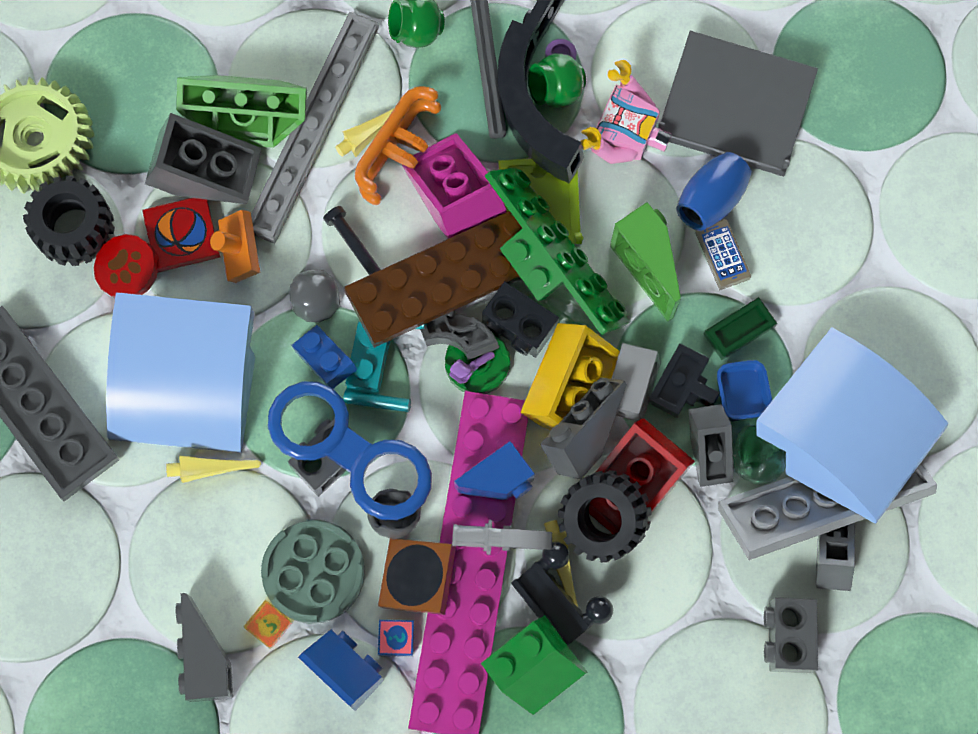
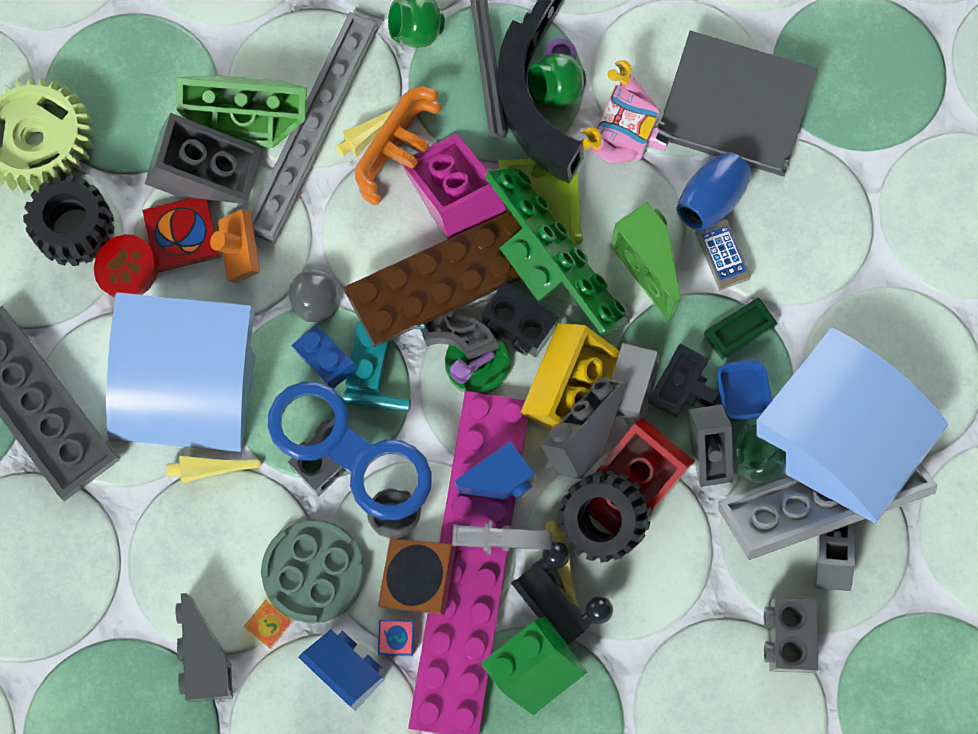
black bar [323,206,381,275] -> none

